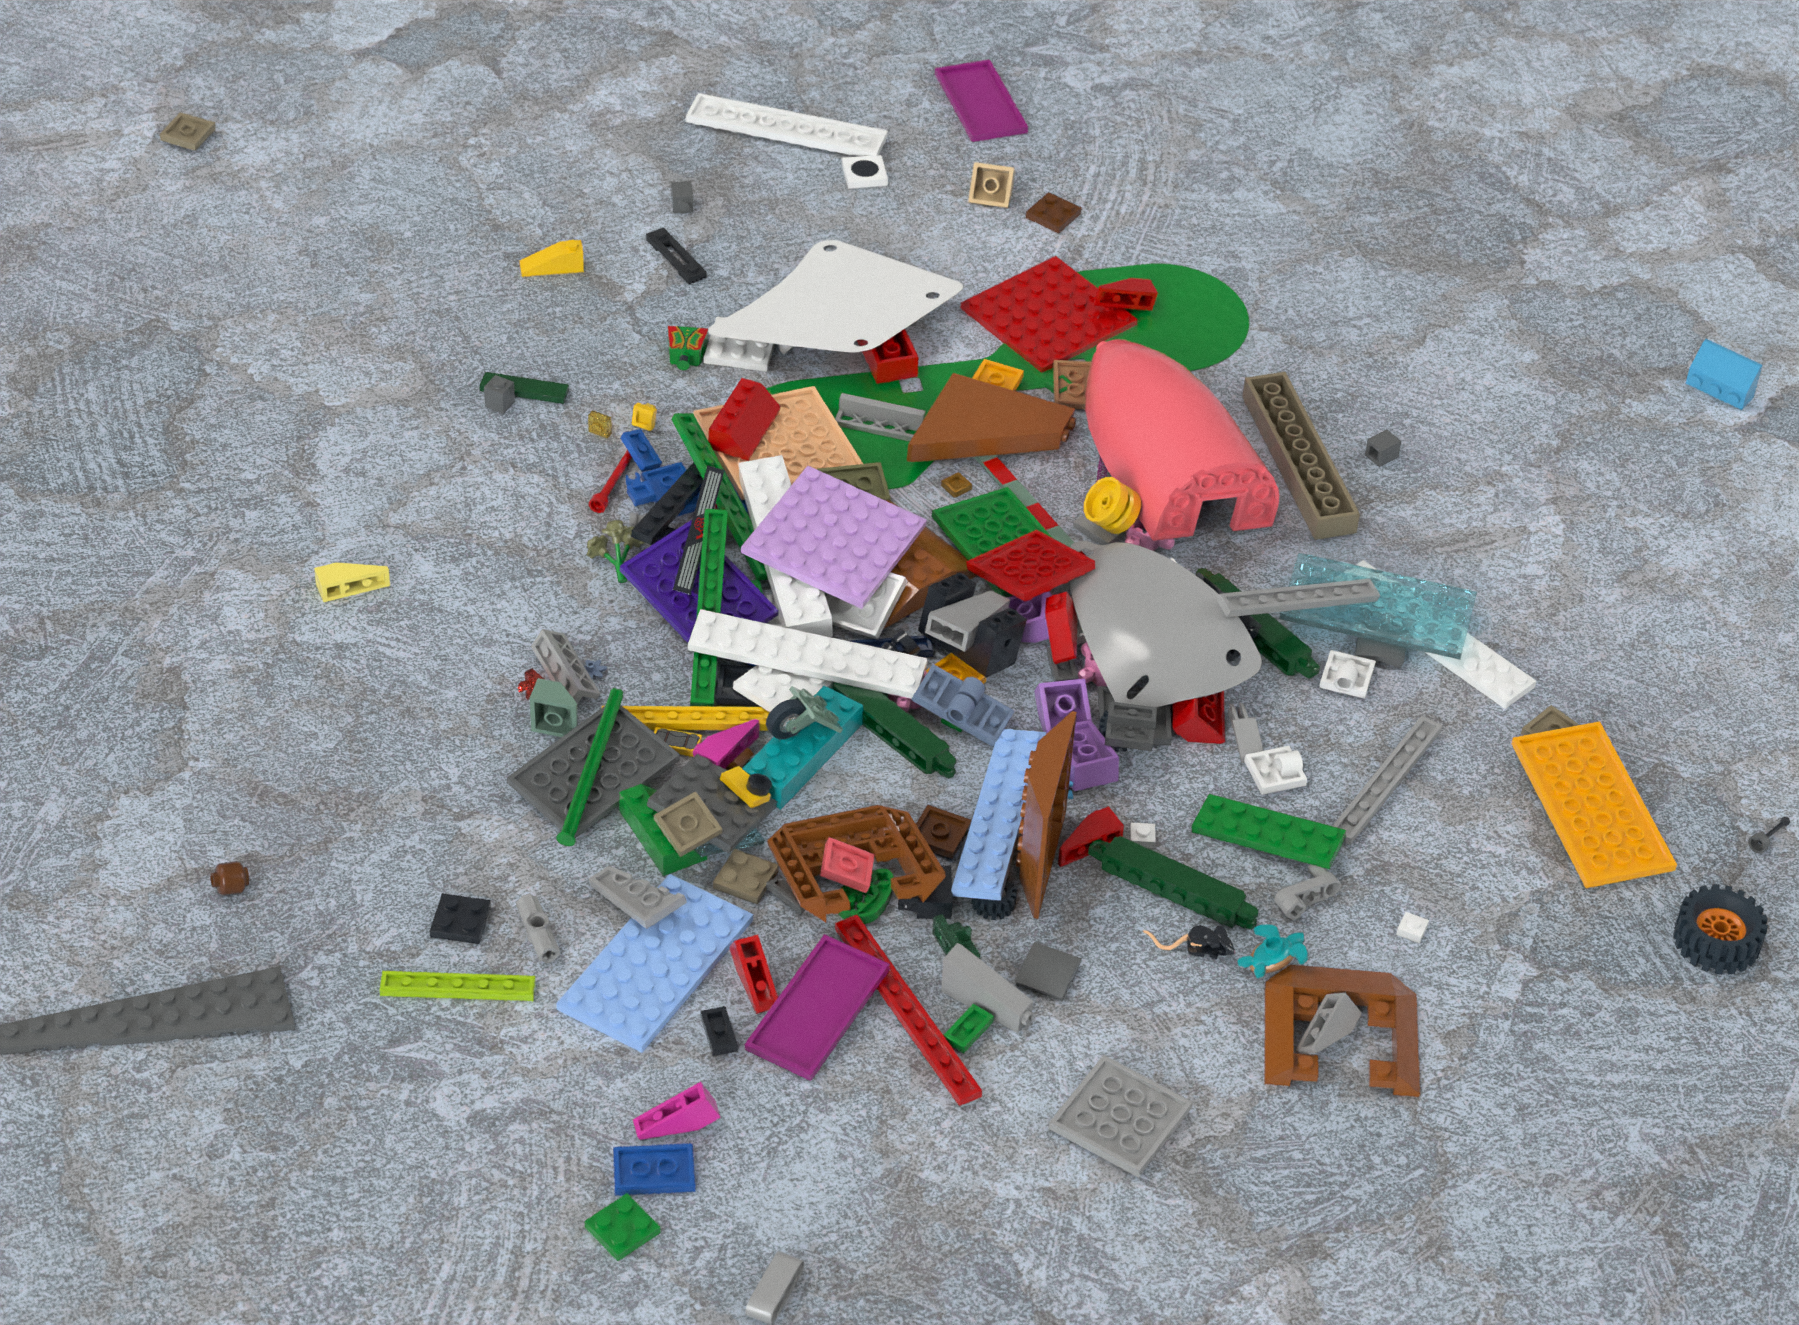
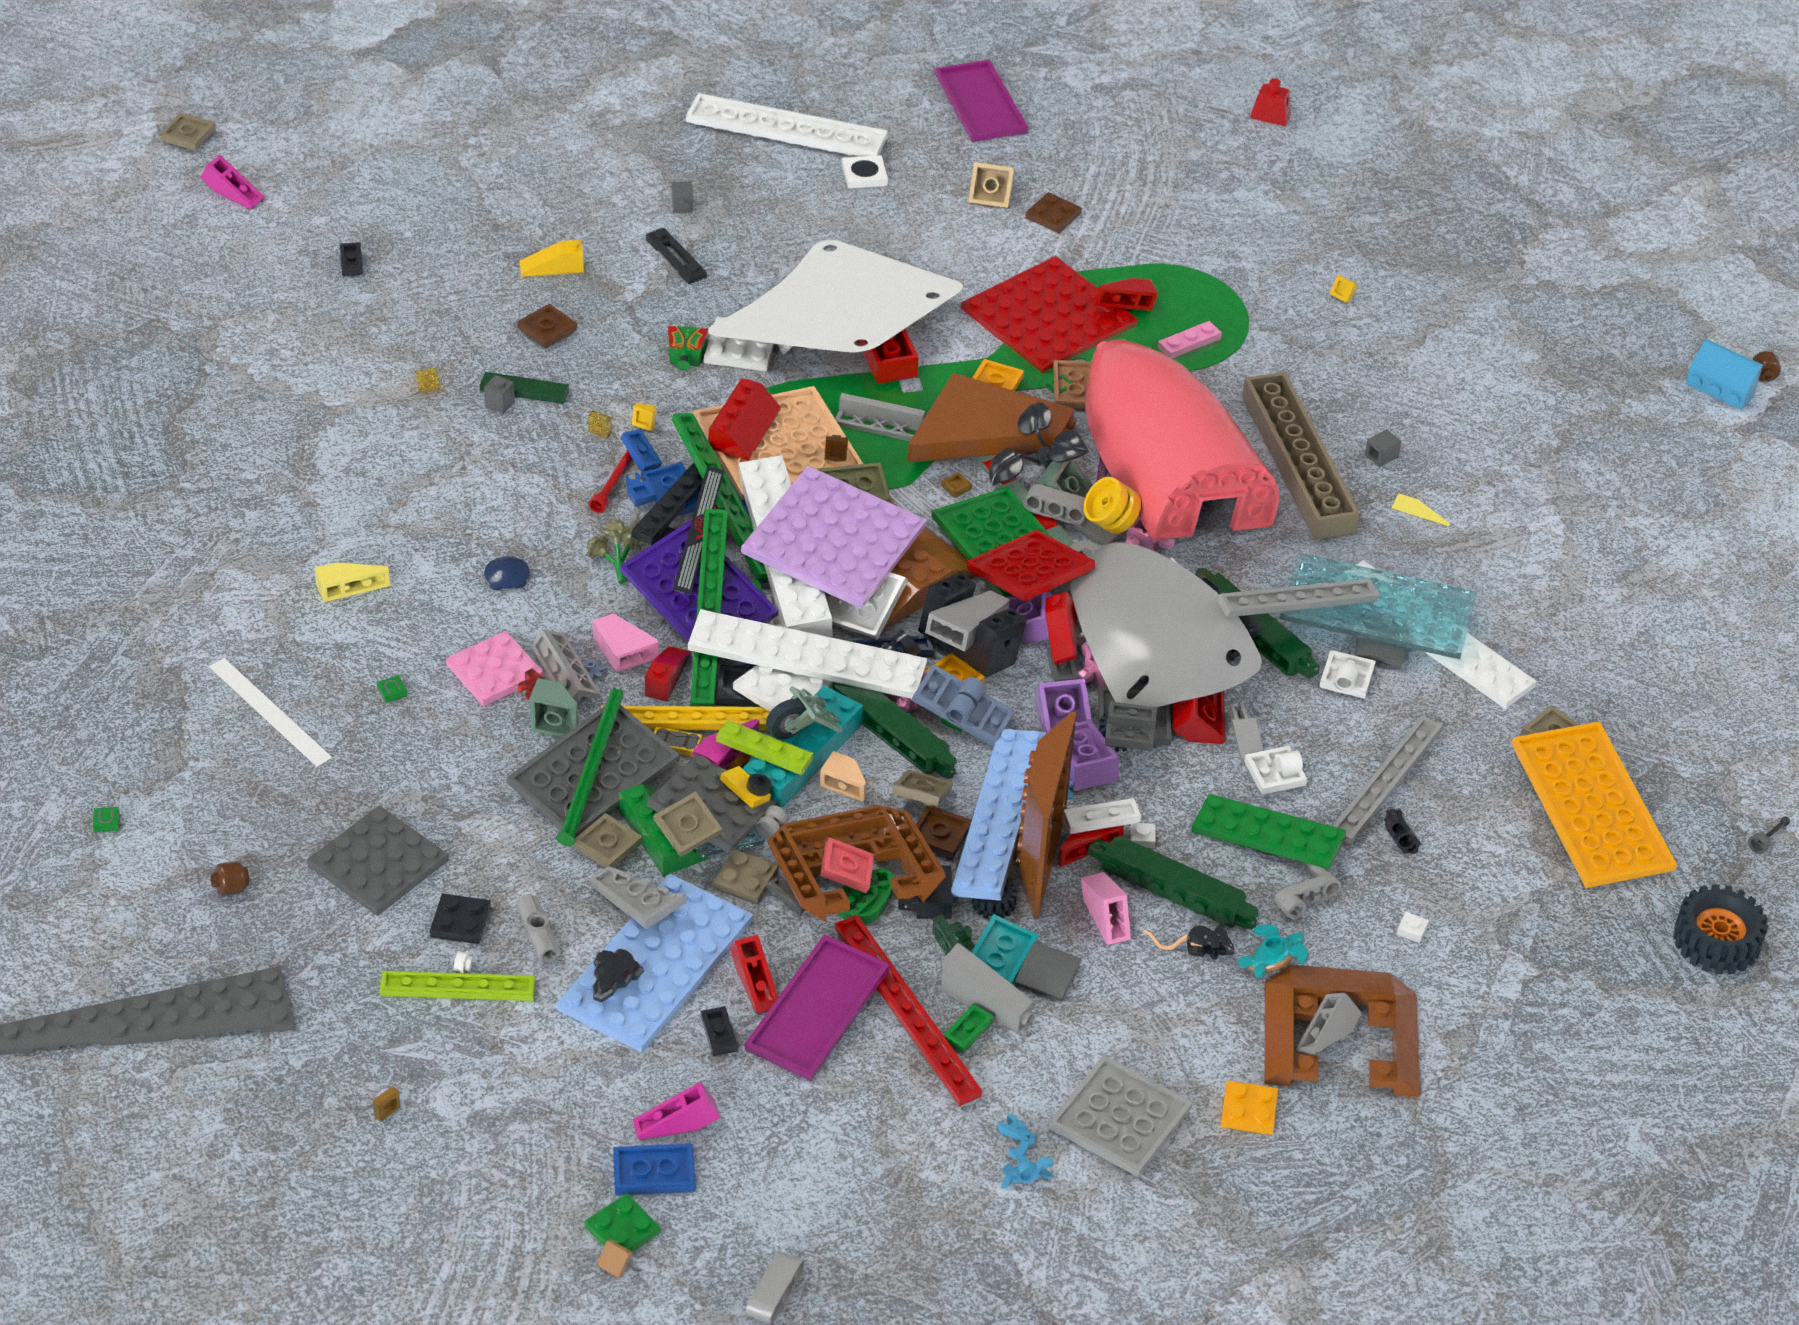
none -> green tile [93,807,120,832]
none -> dark pink slope [200,155,265,209]
none -> white sticker [209,658,332,767]
none -> dark grey plate [307,805,449,916]
none -> black plate [340,242,363,276]
none -> pearl gold tile [373,1086,400,1122]
none -> green tile [377,675,407,703]
none -> clear yellow plate [415,367,441,393]
none -> bright pink plate [446,631,544,706]
none -> white plate [453,951,473,973]
none -> dark blue dish [484,556,530,590]
none -> reddish brown plate [517,304,578,348]
none -> dark tan plate [573,813,642,868]
none -> bright pink slope [593,614,659,673]
none -> black rock [593,949,644,1002]
none -> medium nougat tile [596,1240,633,1278]
none -> red slope [645,646,691,702]
none -> lime plate [716,720,813,775]
none -> light grey wheel [756,805,789,839]
none -> light nougat slope [820,751,866,802]
none -> reddish brown tile [824,435,848,461]
none -> dark tan plate [892,770,953,807]
none -> teal plate [971,914,1039,984]
none -> black plant [989,402,1089,486]
none -> dark azure piece [998,1114,1054,1189]
none -> light grey beam [1023,484,1086,525]
none -> sand green slope [1036,460,1093,511]
none -> white plate [1063,798,1141,834]
none -> bright pink slope [1081,872,1131,945]
none -> bright pink plate [1158,321,1222,358]
none -> light orange plate [1220,1080,1278,1135]
none -> red torso [1250,78,1291,126]
none -> yellow tile [1329,275,1358,303]
none -> black rock [1384,807,1421,854]
none -> light yellow sticker [1391,494,1450,526]
none -> reddish brown head [1752,351,1781,382]

